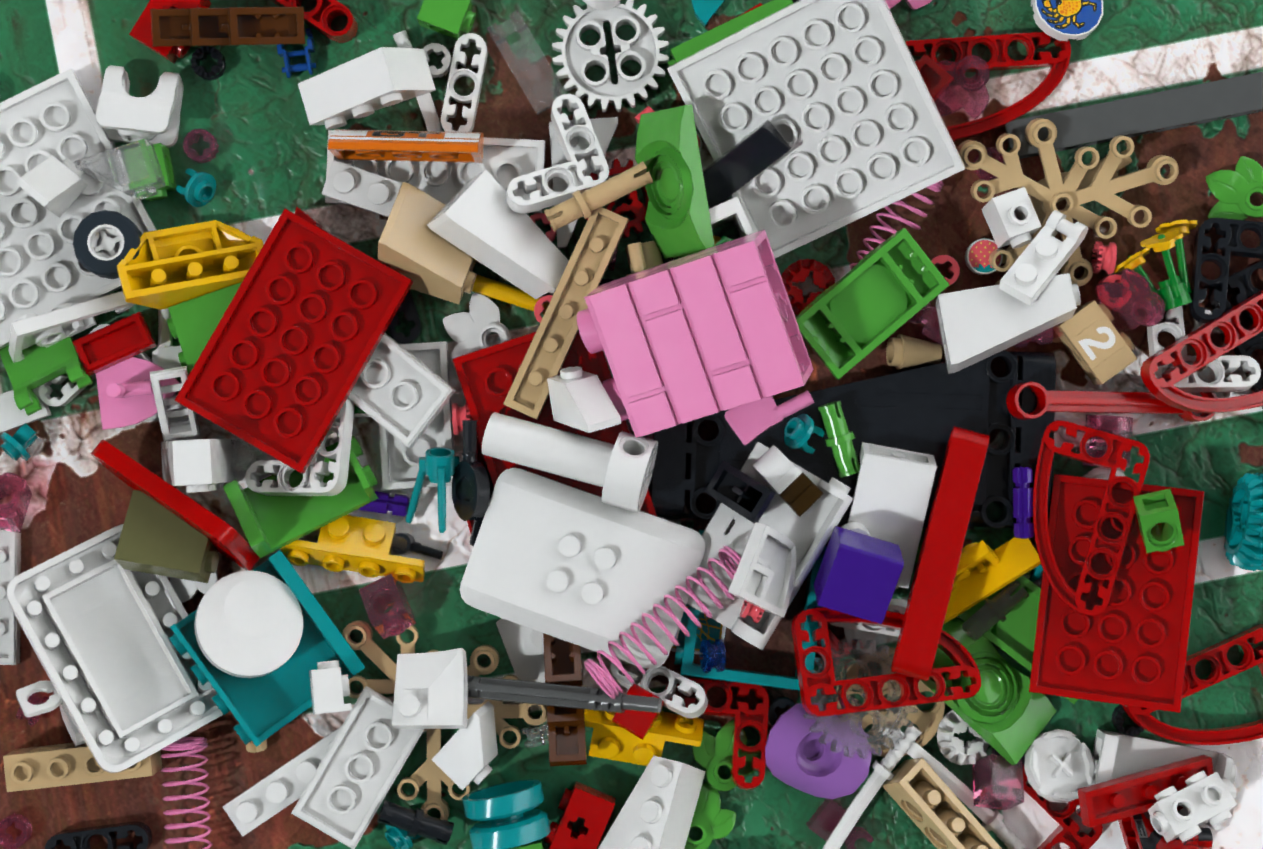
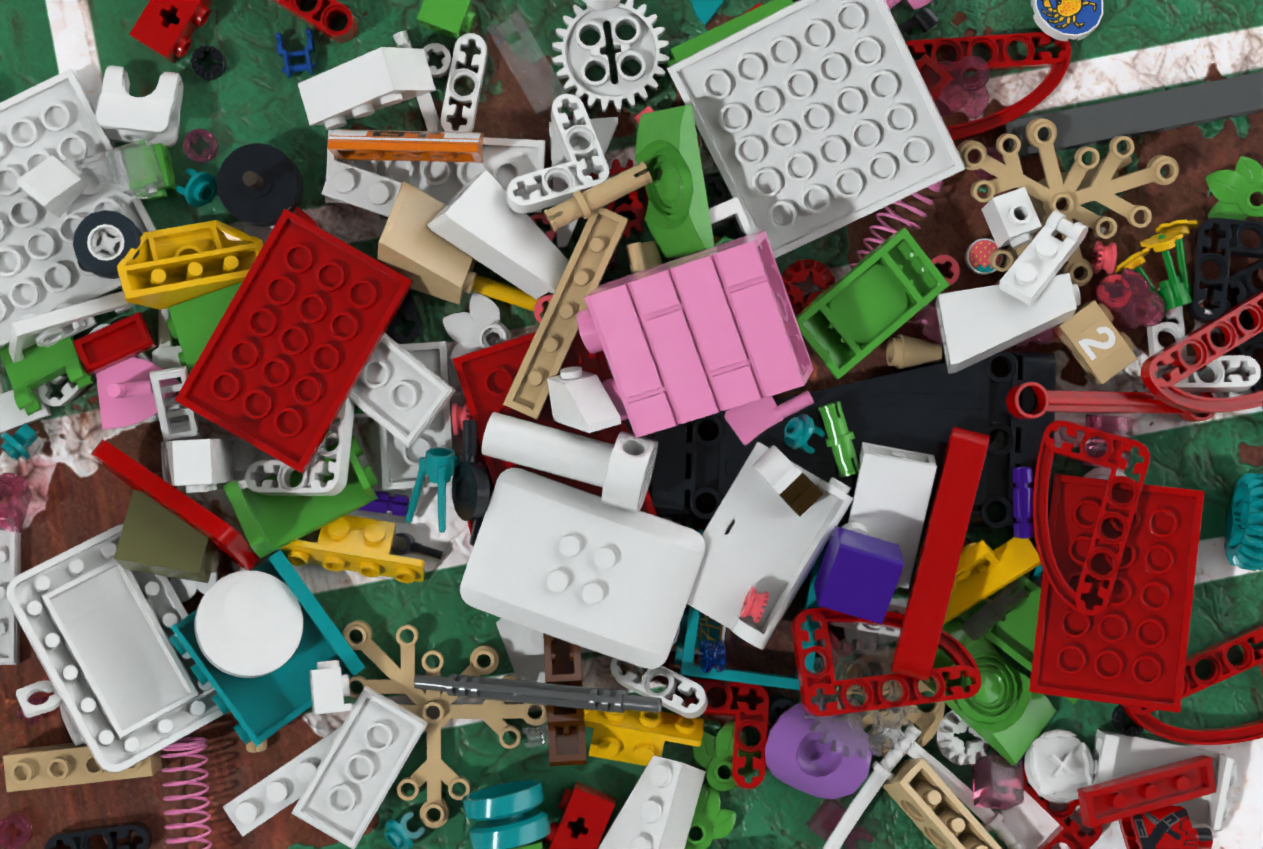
reddish brown slope [150,7,305,47] -> none
clear pink brick [358,574,417,639] -> none
black pin [377,800,454,845] -> none
white plate [392,648,468,729] -> none
white slope [432,701,498,790] -> none
bright pink piece [584,546,741,699] -> none
red slope [612,684,664,740] -> none
black slope [703,120,791,209] -> none
black slope [704,460,776,524] -> none
white plate [728,522,796,618] -> none
bright green brick [1133,489,1184,553] -> none
white brick [1147,770,1237,843] -> none
none -> black wheel [217,143,303,227]
none -> black hand [898,8,939,34]

